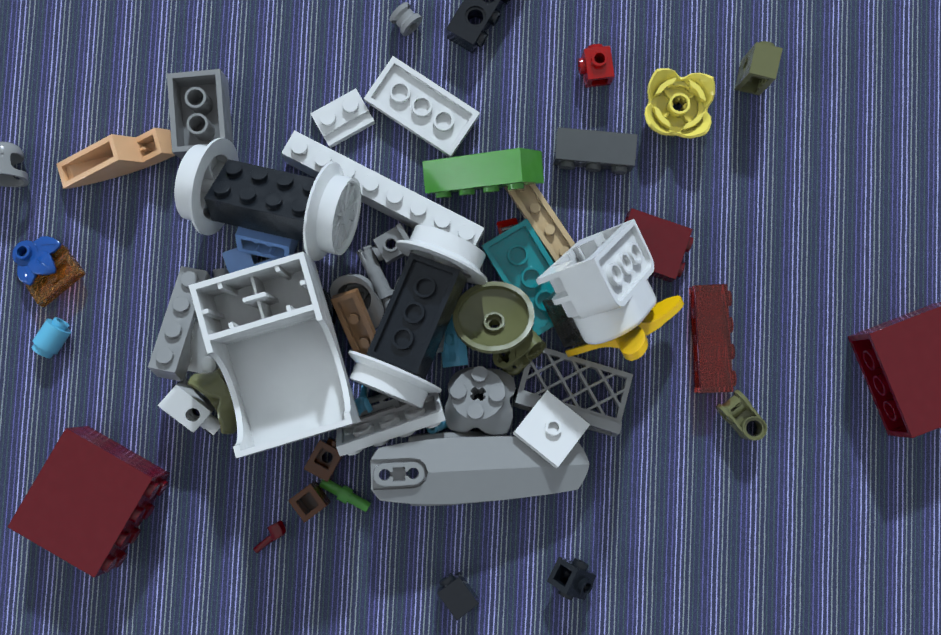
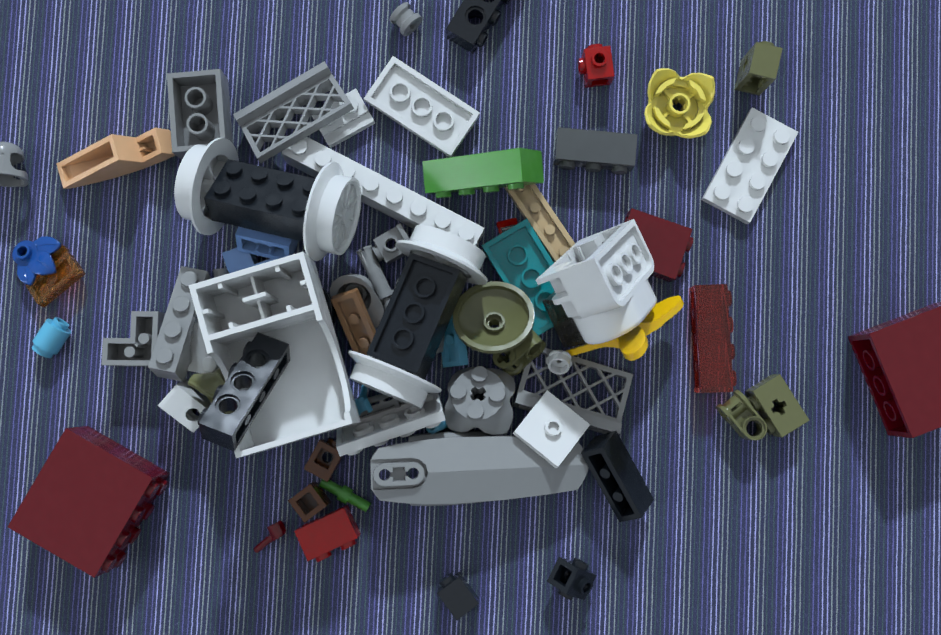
none -> light grey brick [101,311,165,367]
none -> black brick [198,332,290,451]
none -> light grey fence [233,61,354,163]
none -> red brick [294,504,361,562]
none -> white plate [546,350,572,375]
none -> black brick [581,431,654,522]
none -> white plate [701,107,798,224]
none -> olive brick [745,374,810,437]

